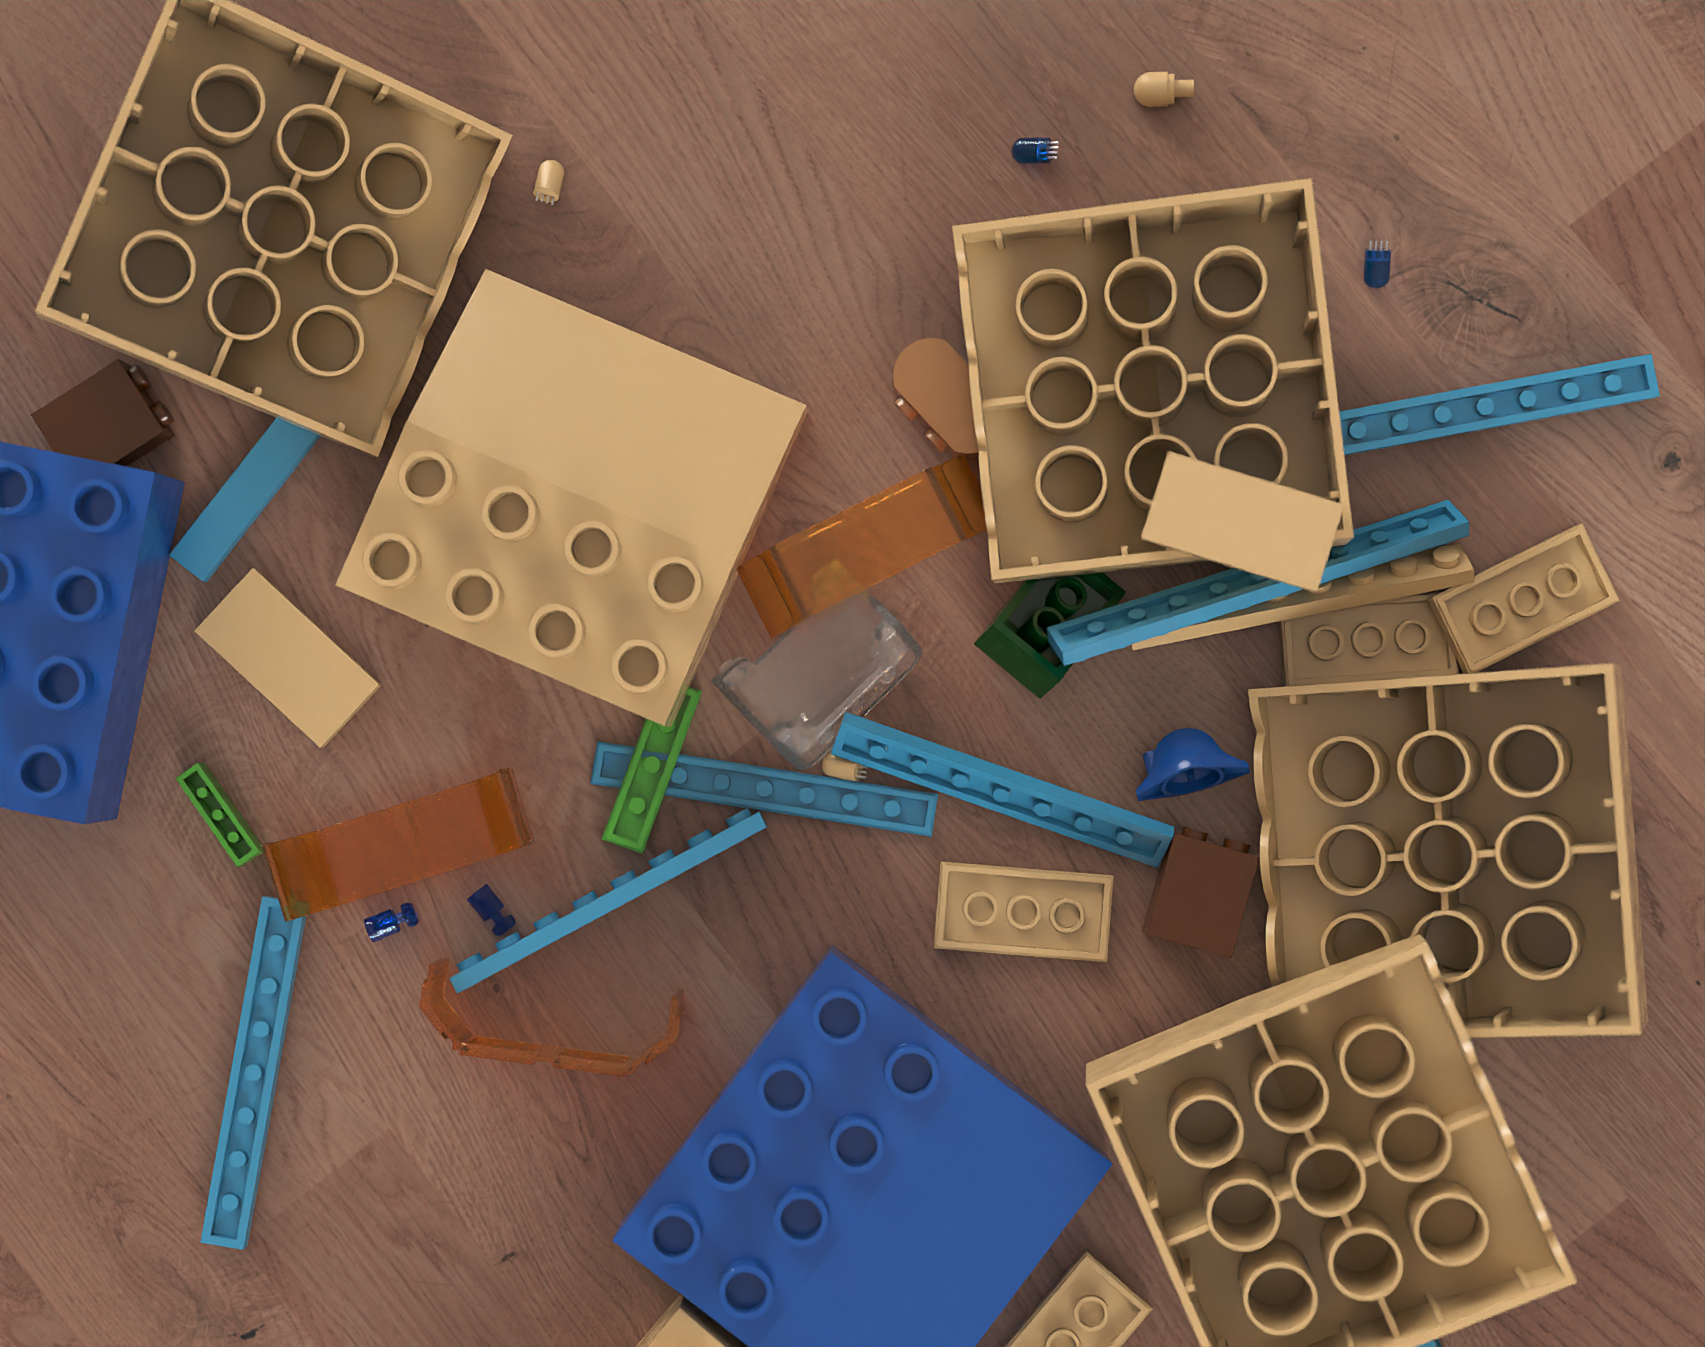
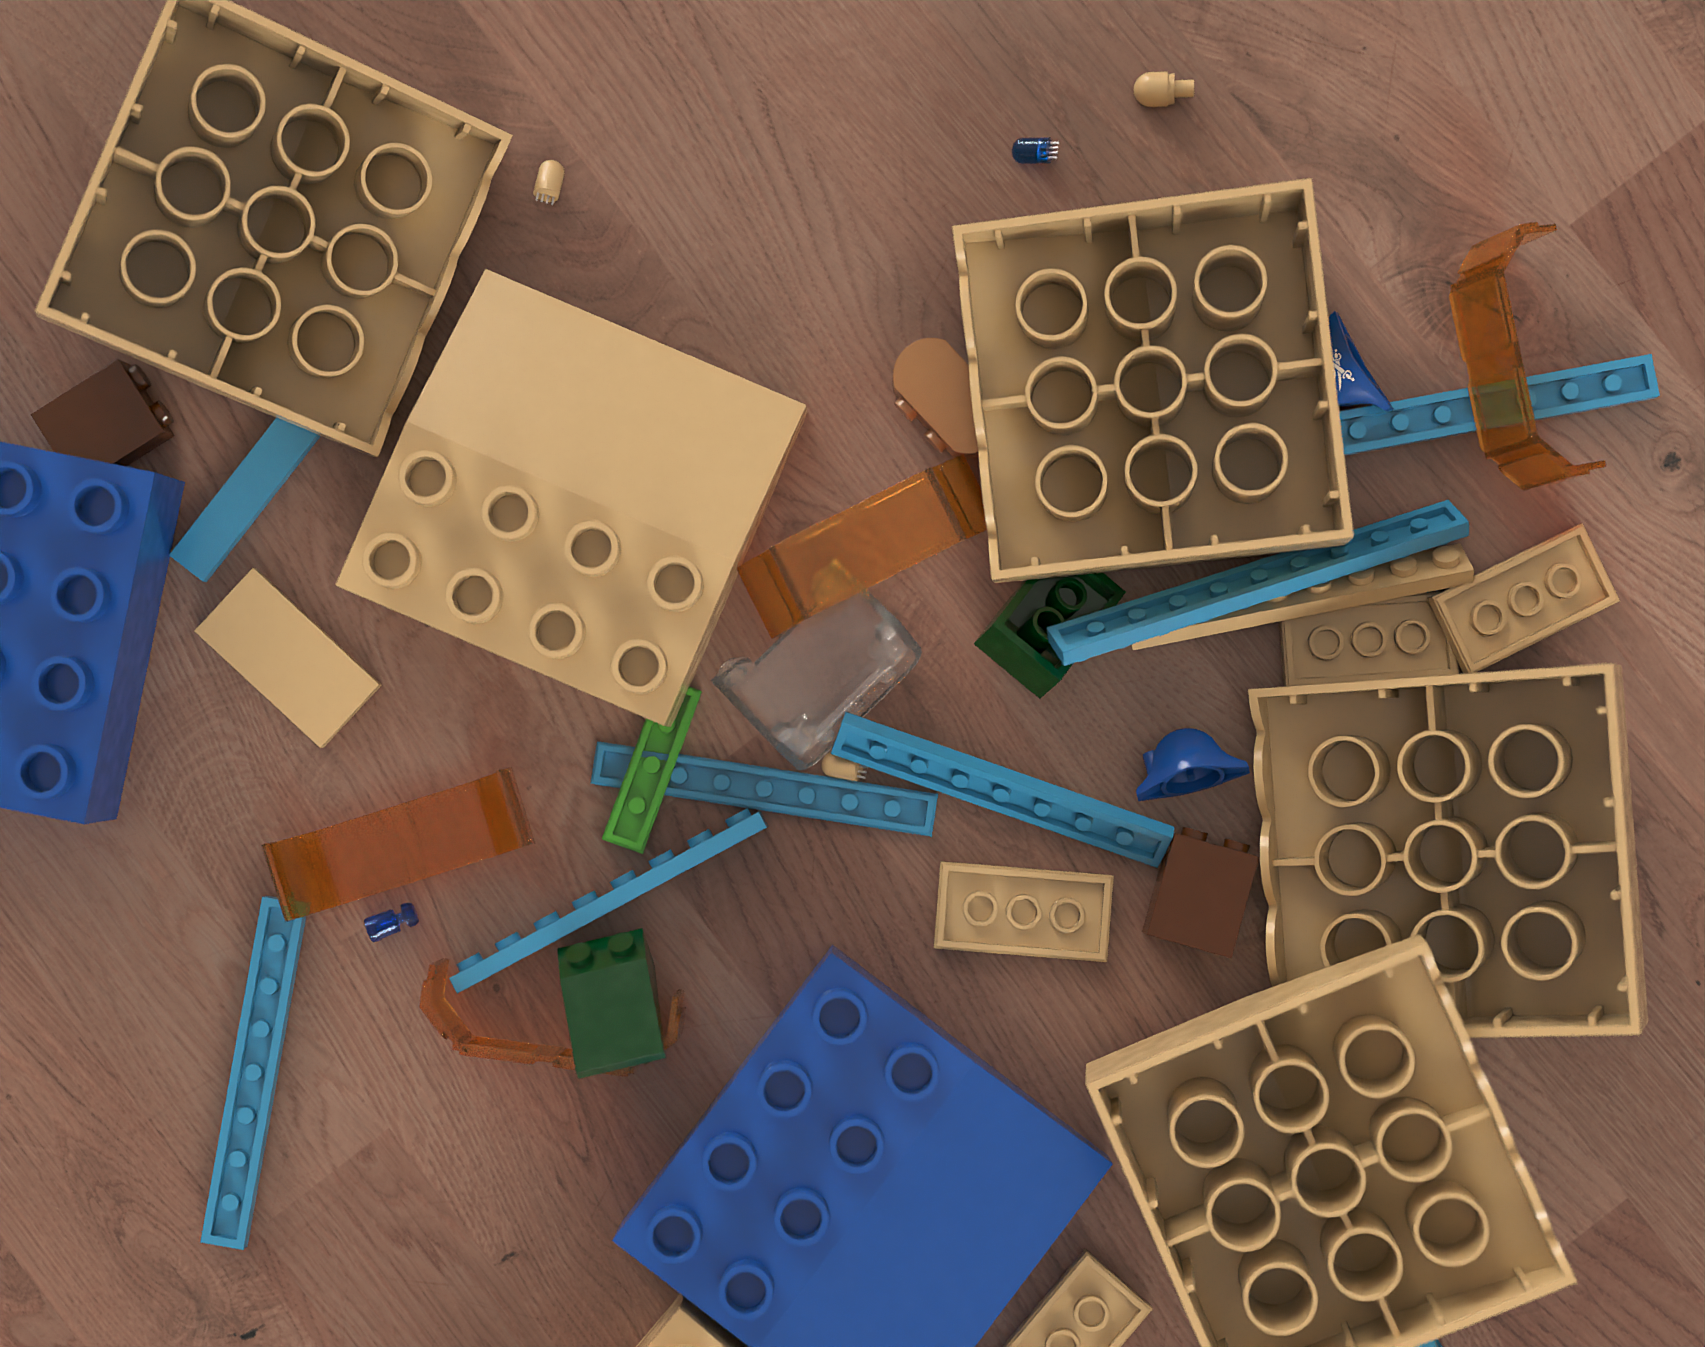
bright green piece [175,763,266,867] -> none
clear blue piece [467,884,516,936] -> none
tan tile [1141,451,1345,593] -> none
clear blue piece [1363,241,1391,288] -> none
none -> dark green slope [557,928,666,1079]
none -> blue hat [1329,311,1394,412]
none -> clear orange windscreen [1449,222,1606,491]

